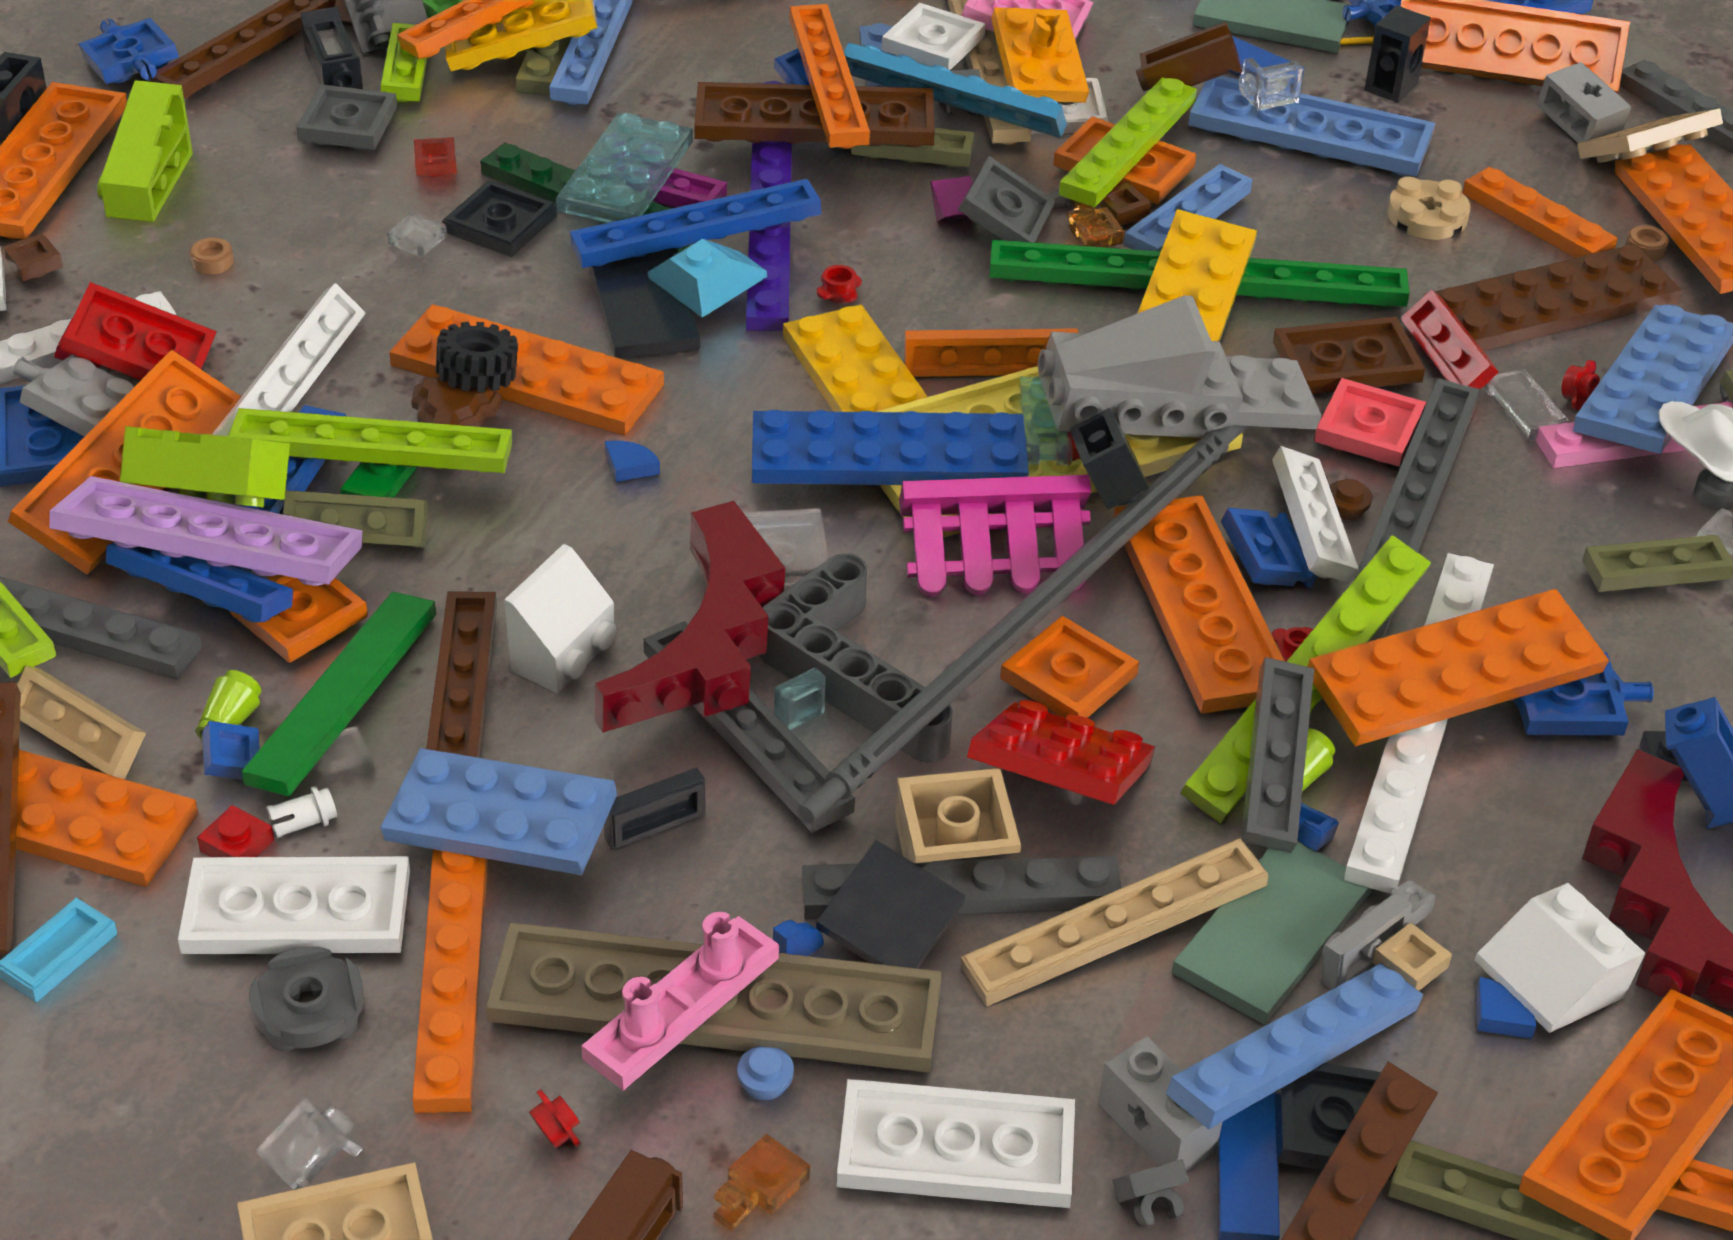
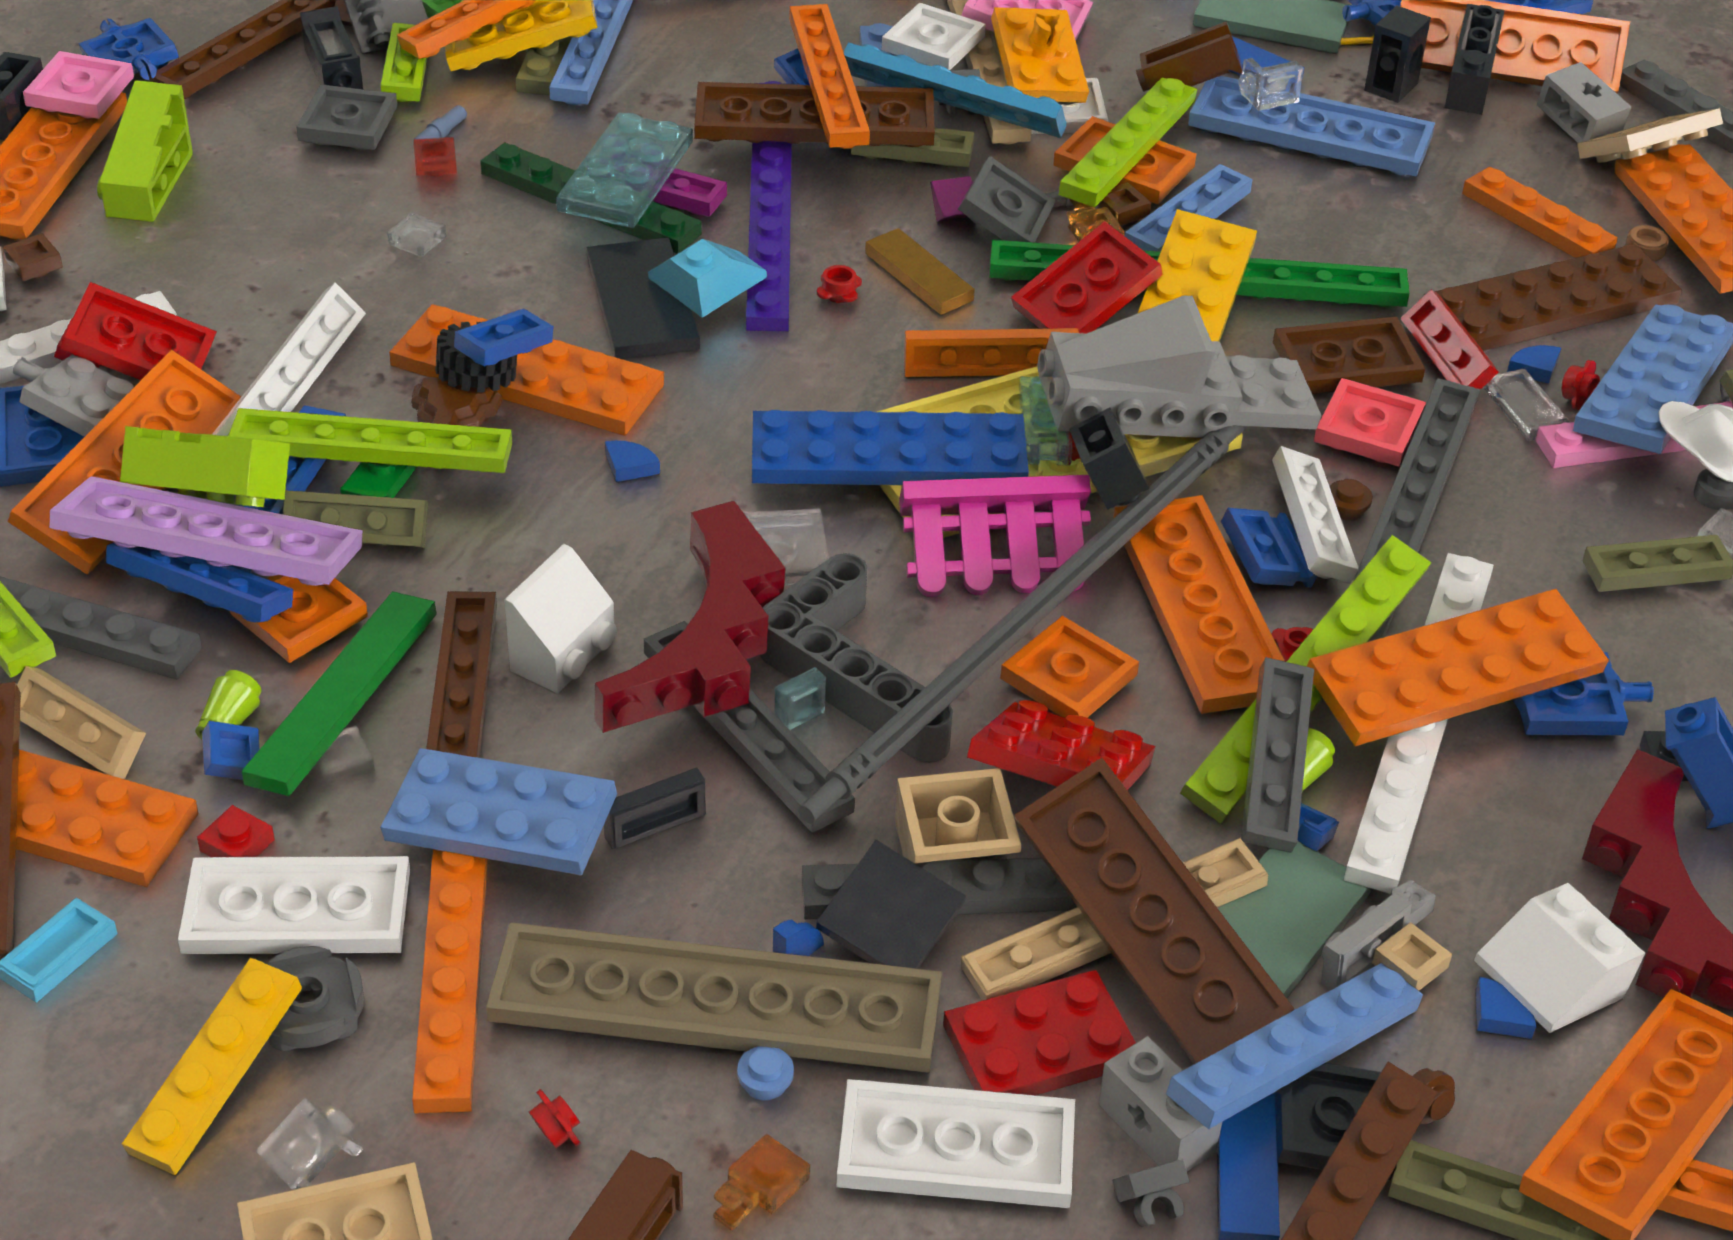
medium nougat tile [189,237,234,275] -> none
white pin [266,786,337,839] -> none
black tile [442,180,557,257] -> none
blue plate [570,179,821,268] -> none
bright pink plate [581,912,779,1091] -> none
yellow plate [783,304,928,412] -> none
tan plate [1387,176,1471,240] -> none
none -> bright pink plate [23,51,134,119]
none -> yellow plate [122,957,302,1176]
none -> sand blue piece [413,105,467,153]
none -> blue plate [454,308,554,366]
none -> pearl gold tile [865,228,975,315]
none -> red plate [943,970,1136,1096]
none -> red plate [1011,221,1163,334]
none -> reddish brown plate [1014,758,1295,1064]
none -> reddish brown plate [1413,1068,1455,1124]
none -> black slope [1444,4,1505,115]
none -> blue tile [1507,345,1561,384]

